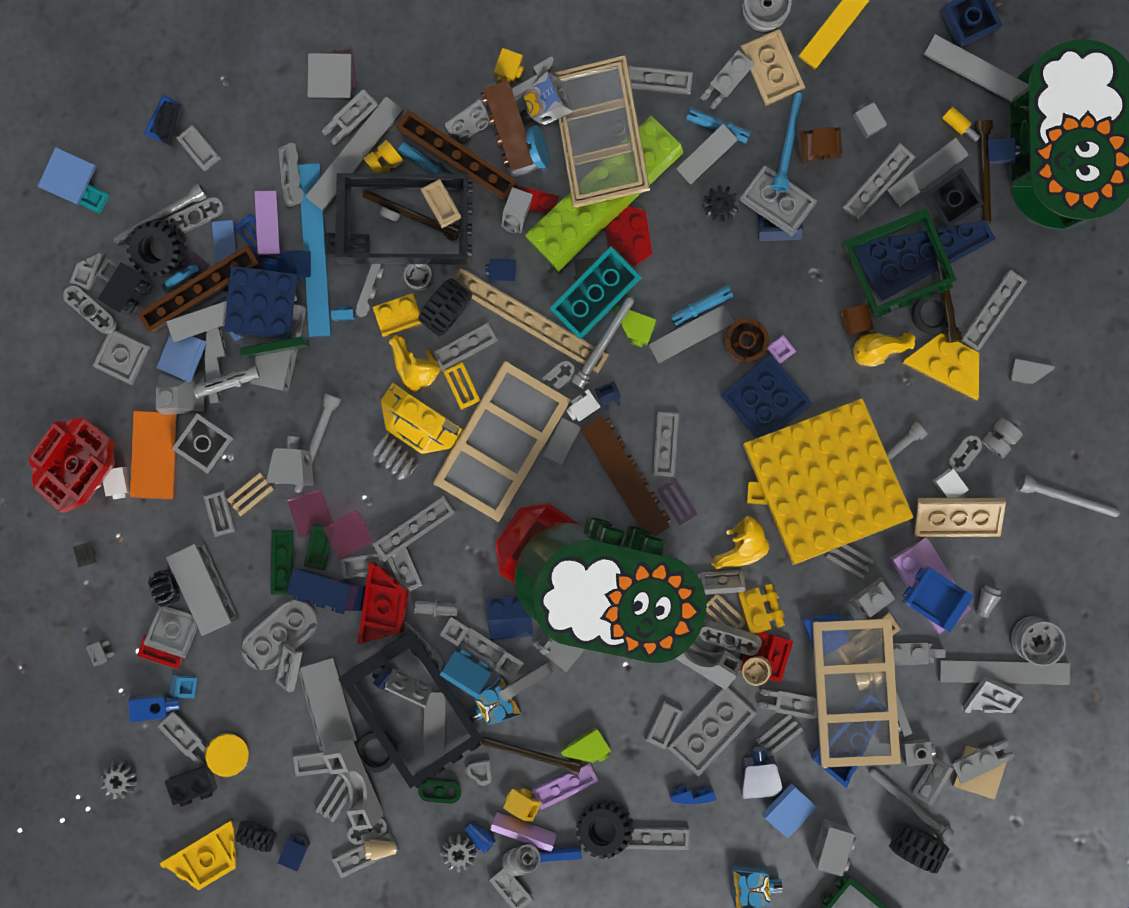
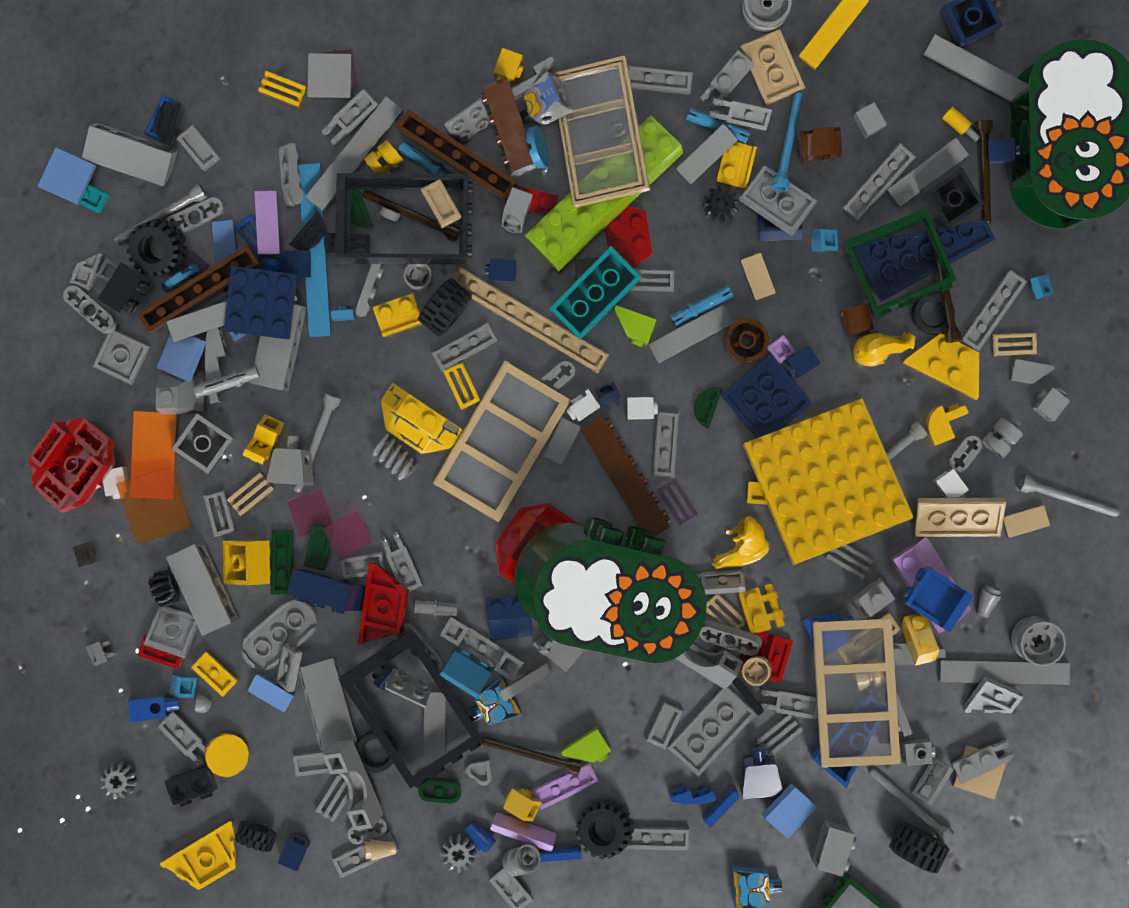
dark green tile [240,336,310,358] -> none
light grey tile [372,496,455,562] -> none
yellow piece [389,334,441,392] -> none
light grey piece [571,296,634,389] -> none
none -> light grey brick [82,123,178,186]
none -> clear orange piece [116,466,191,544]
none -> yellow plate [191,651,239,697]
none -> light grey hinge [195,695,212,713]
none -> yellow slope [223,540,271,585]
none -> yellow brick [243,414,285,464]
none -> medium blue slope [247,672,295,712]
none -> yellow tile [258,71,307,108]
none -> black tile [289,212,325,250]
none -> dark green tile [351,189,374,228]
none -> white brick [627,397,658,420]
none -> light grey tile [631,269,675,292]
none -> dark green tile [694,387,723,429]
none -> blue tile [703,787,740,827]
none -> light grey hinge [709,97,772,131]
none -> yellow plate [716,142,757,190]
none -> black tile [732,677,764,716]
none -> tan tile [740,253,776,301]
none -> dark blue brick [785,346,821,378]
none -> dark azure slope [811,228,838,251]
none -> yellow brick [901,613,939,666]
none -> yellow brick [925,403,969,446]
none -> tan tile [992,332,1037,356]
none -> tan tile [1003,505,1050,538]
none -> dark azure plate [1030,274,1054,299]
none -> light grey brick [1032,387,1070,422]

